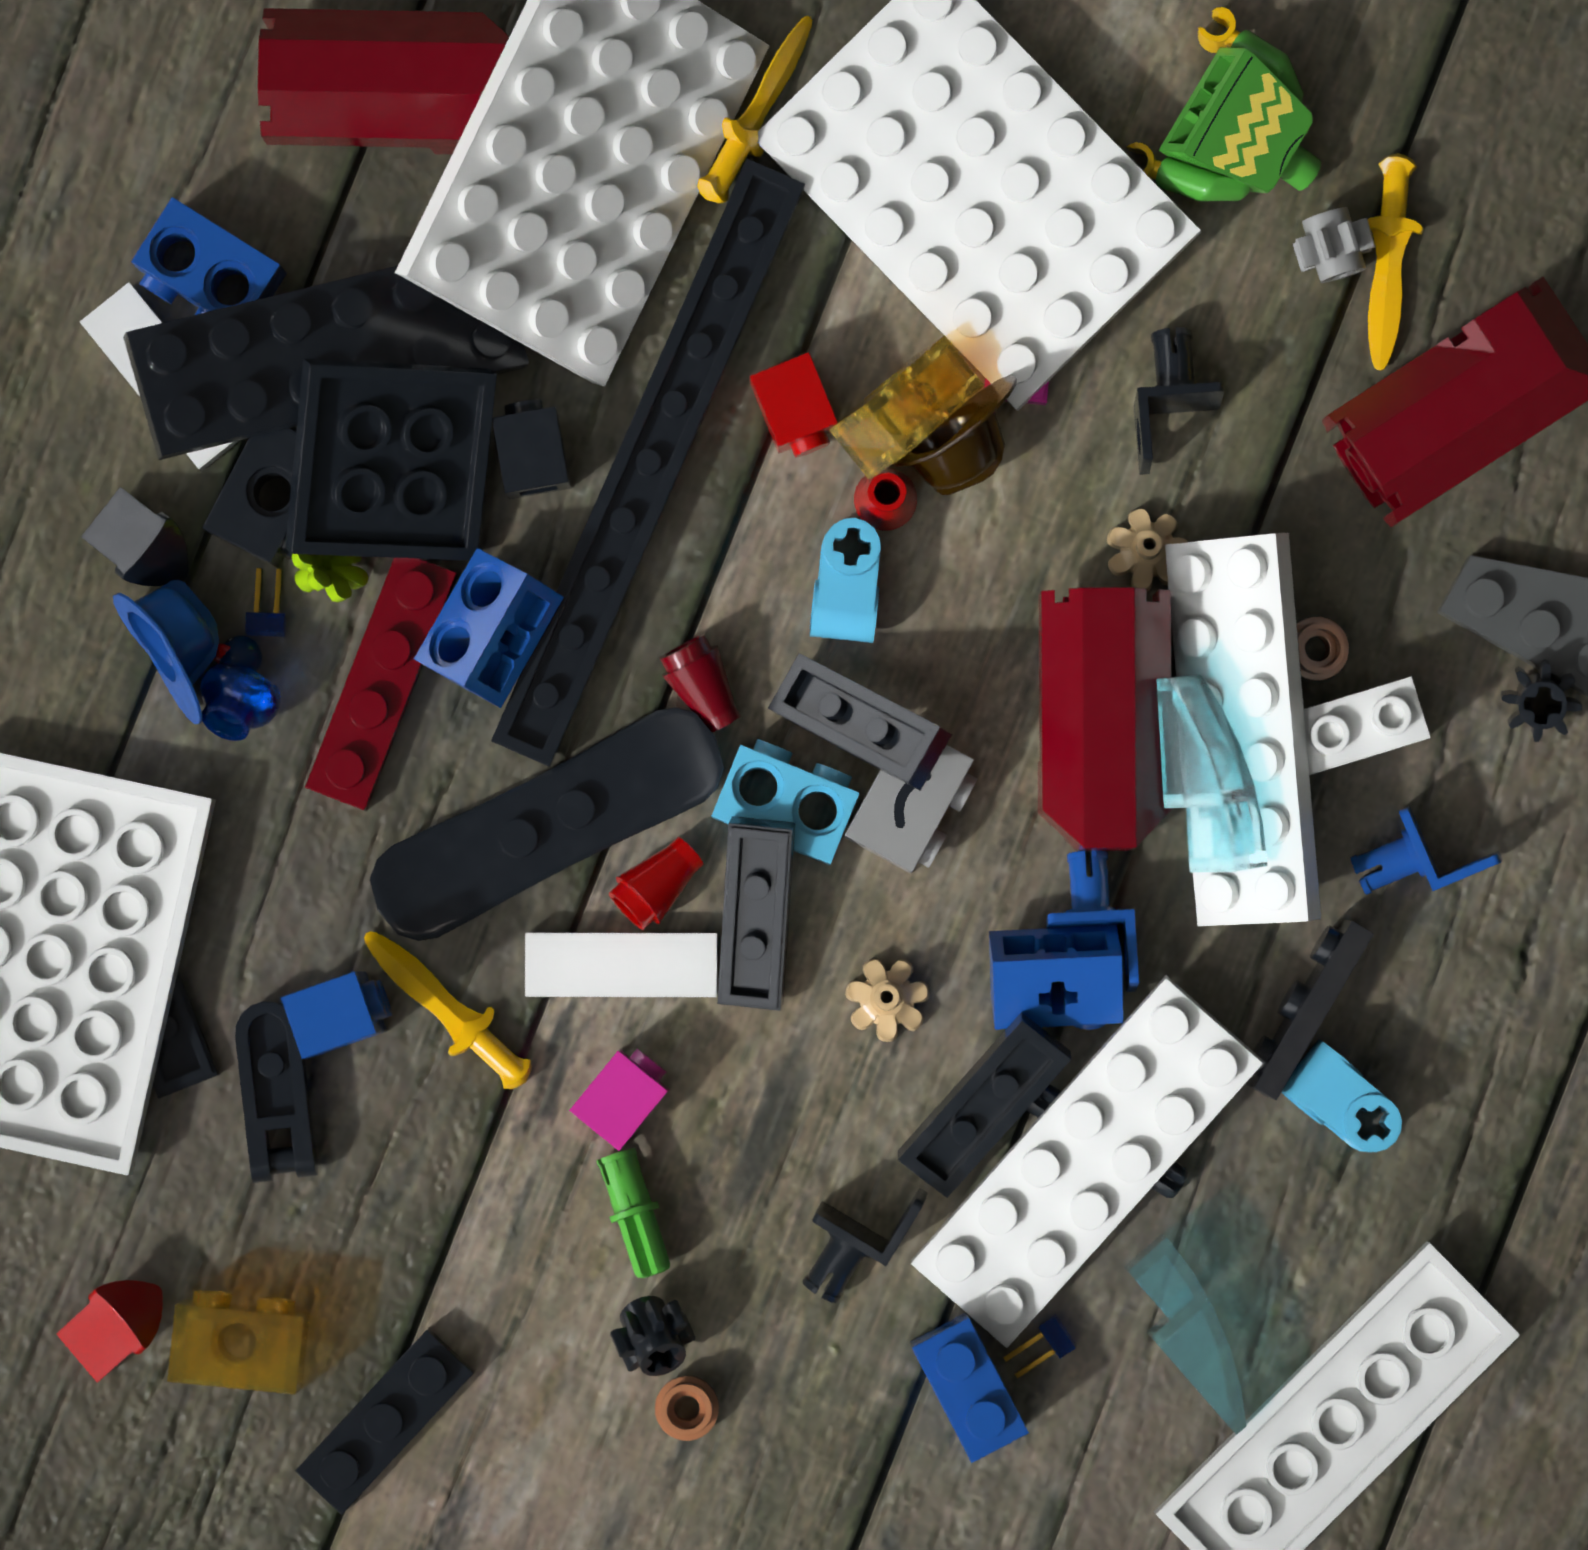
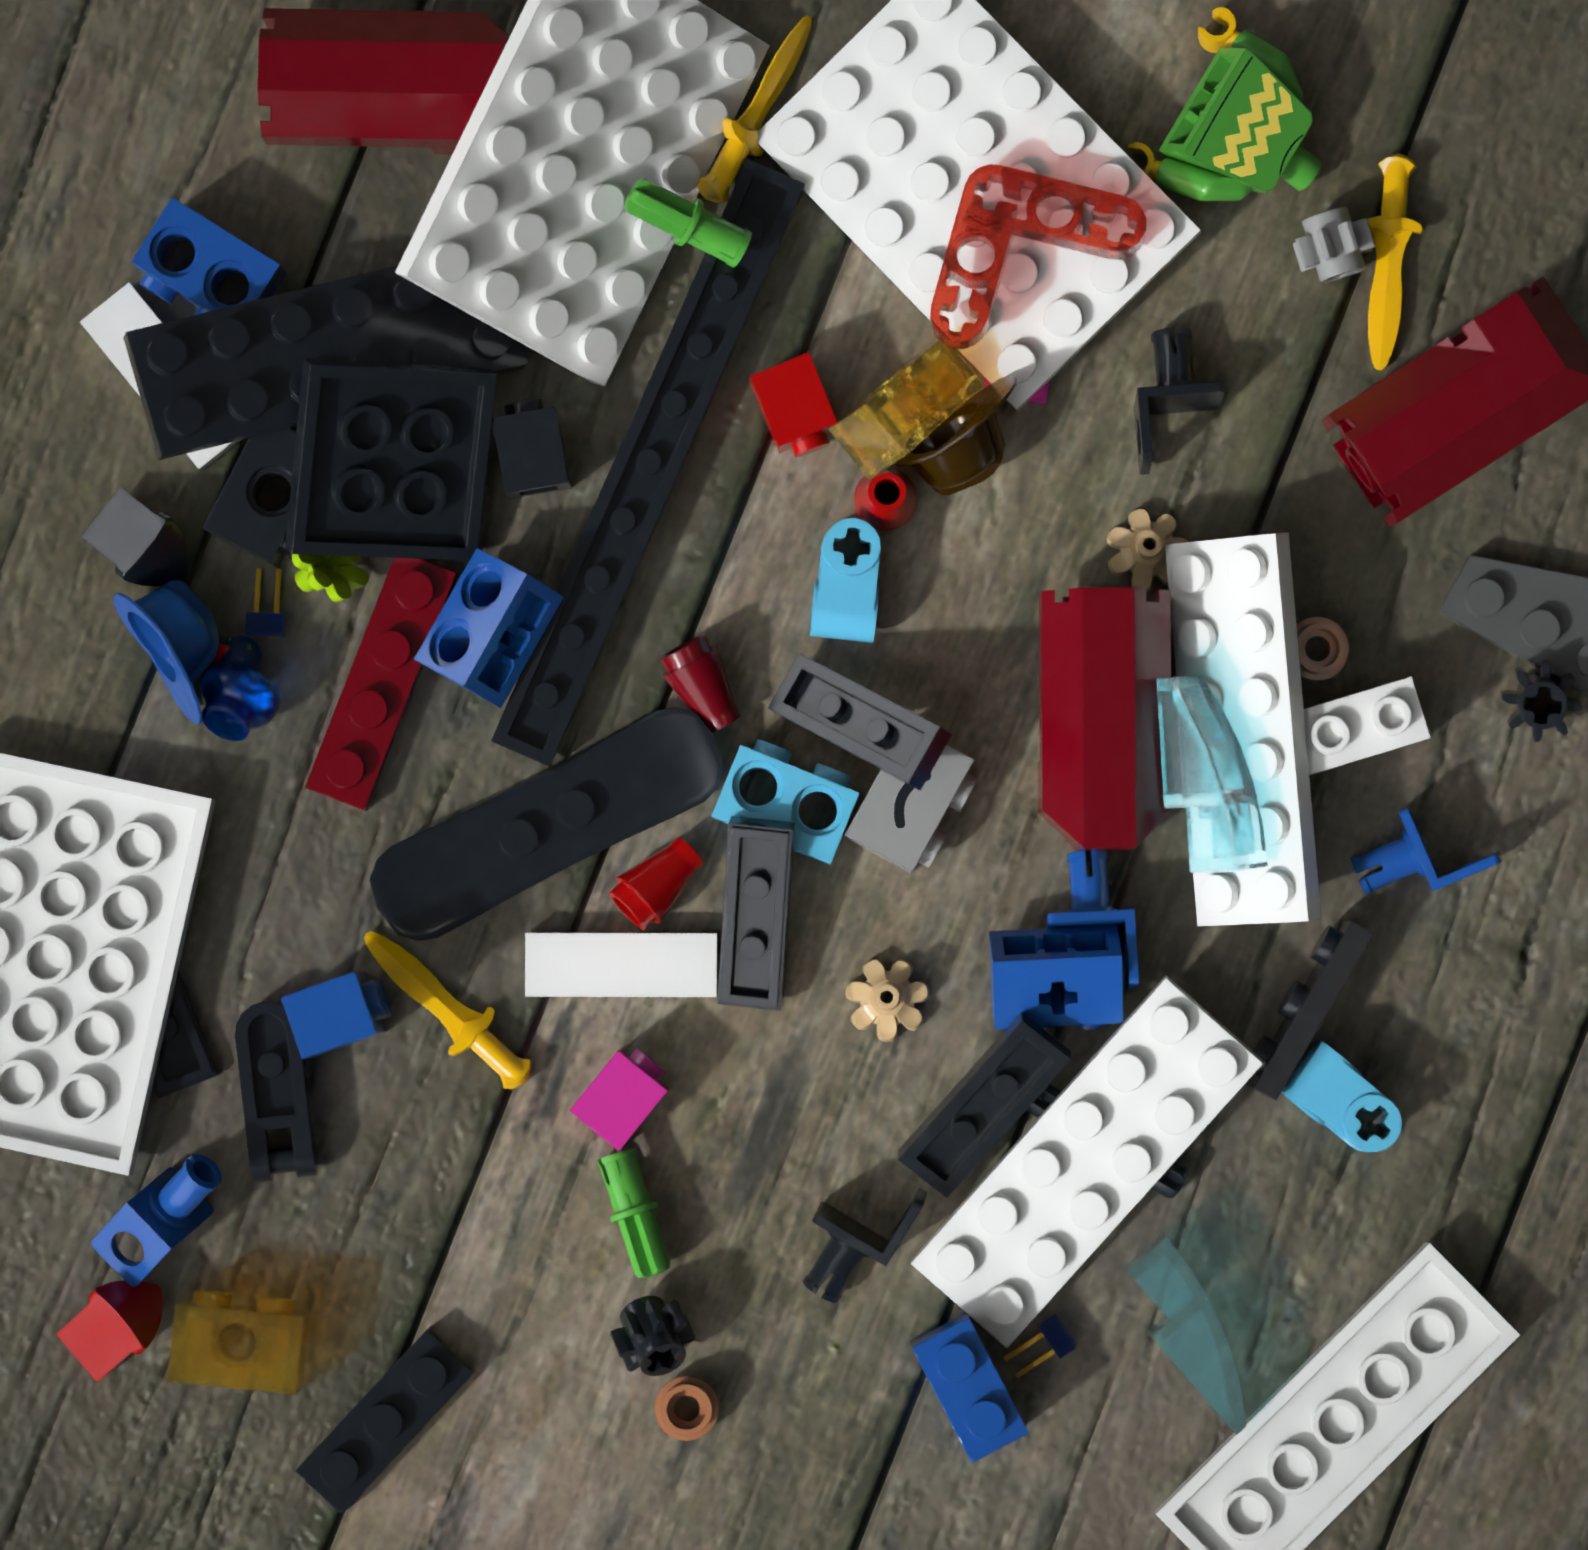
none -> blue bracket [91,1154,222,1287]
none -> bright green axle [625,178,752,268]
none -> clear red beam [930,164,1146,349]

